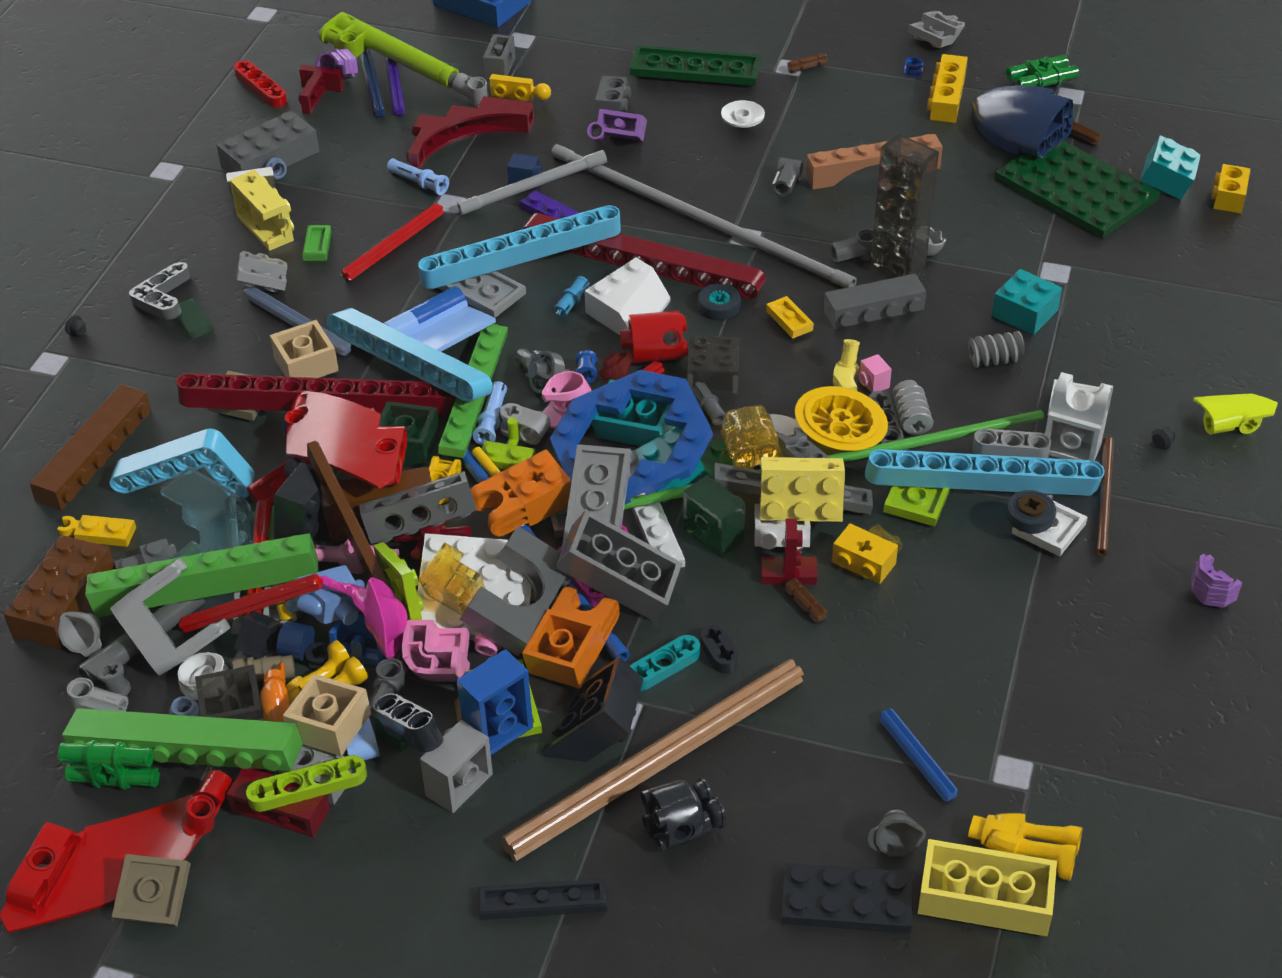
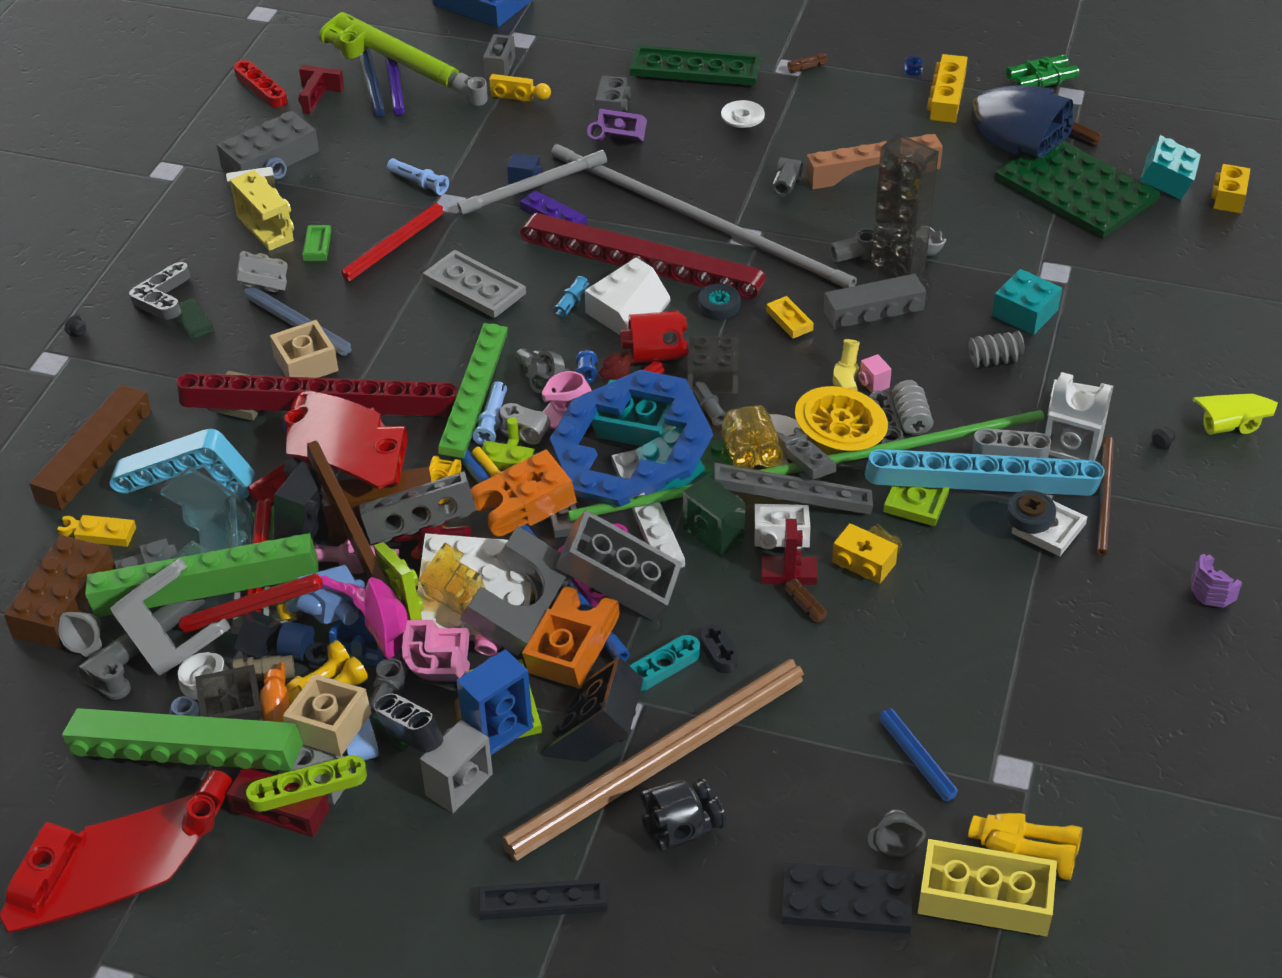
green pin [58,740,160,790] -> none
light grey piece [67,678,128,714] -> none
dark tan plate [112,854,191,927] -> none
medium lavender hair [315,49,358,79] -> none
medium azure beam [327,308,493,402] -> none
clear green brick [380,401,439,466] -> none
light blue door [383,286,496,352] -> none
dark red arch [406,96,534,169] -> none
medium azure beam [418,205,621,289] -> none
light grey plate [562,444,632,549] -> none
light yellow piece [759,457,845,522] -> none
light grey plate [907,11,965,48] -> none

